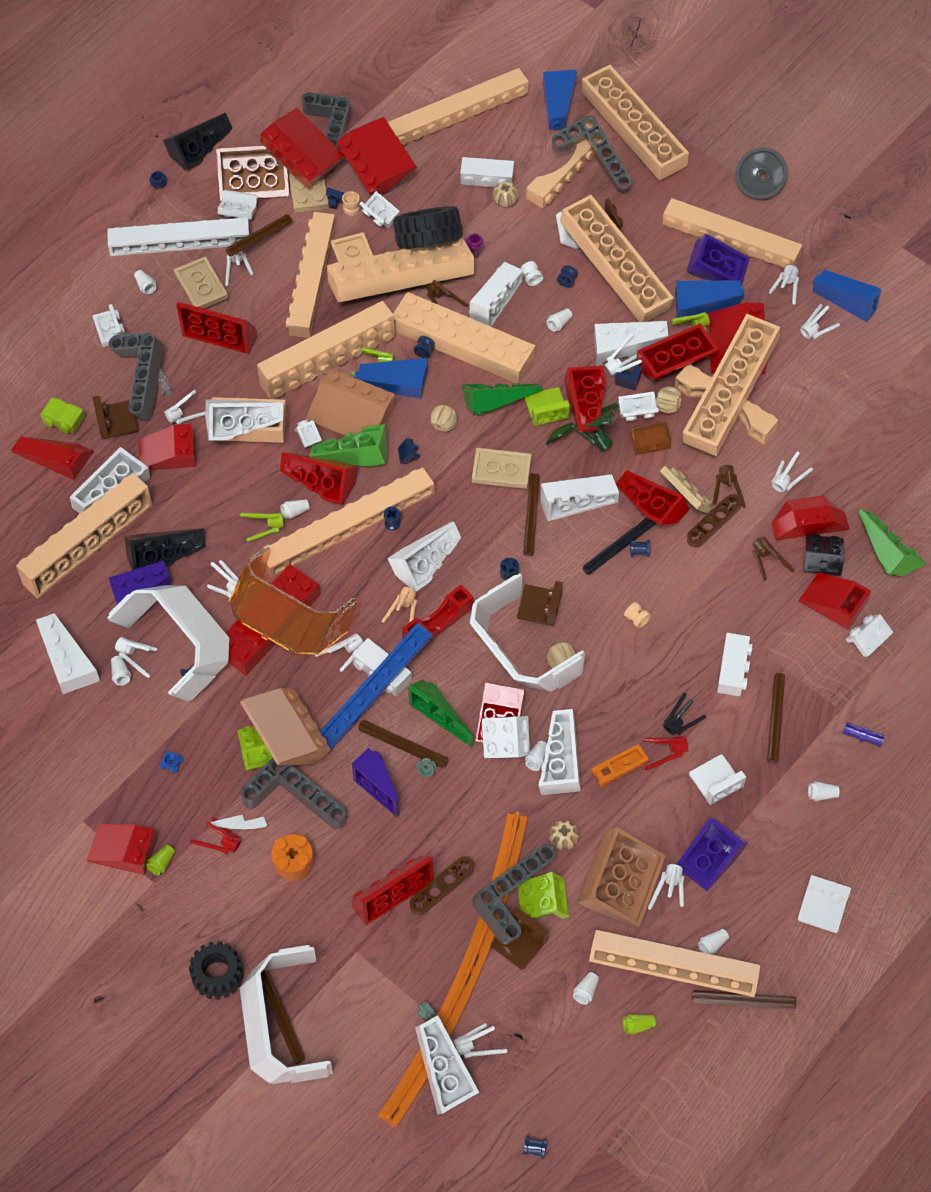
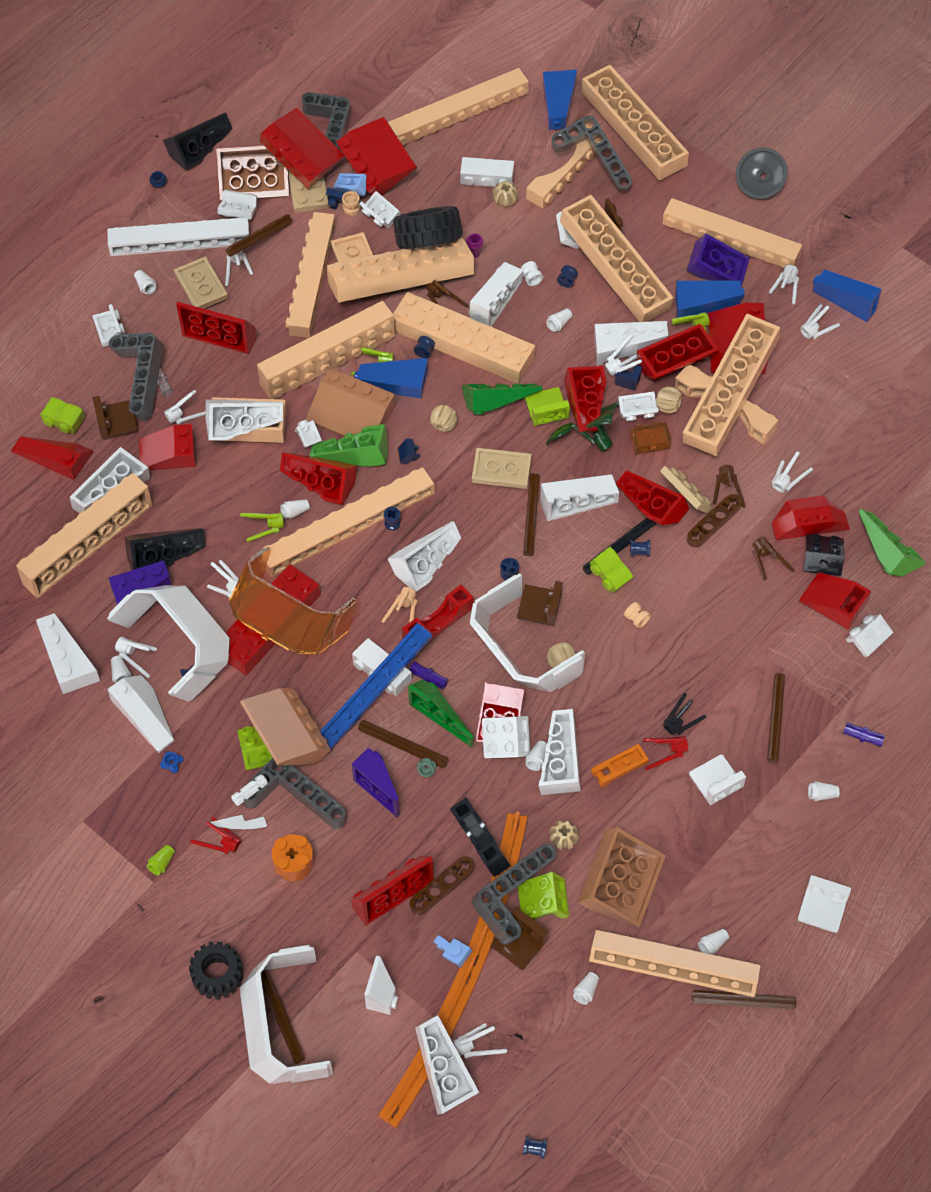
red slope [86,824,157,875] -> none
white plant [315,633,363,672] -> none
sand green plate [417,1002,436,1021] -> none
lime cone [623,1014,656,1035] -> none
white plant [648,864,684,910] -> none
dark purple slope [676,817,748,891] -> none
white brick [717,633,753,696] -> none
none -> white wedge [107,675,174,753]
none -> white axle [231,774,268,806]
none -> light blue slope [333,173,366,196]
none -> white slope [364,956,399,1015]
none -> dark purple pin [409,661,449,690]
none -> light blue plate [433,935,472,968]
none -> black arch [450,797,511,877]
none -> lime brick [589,547,633,593]

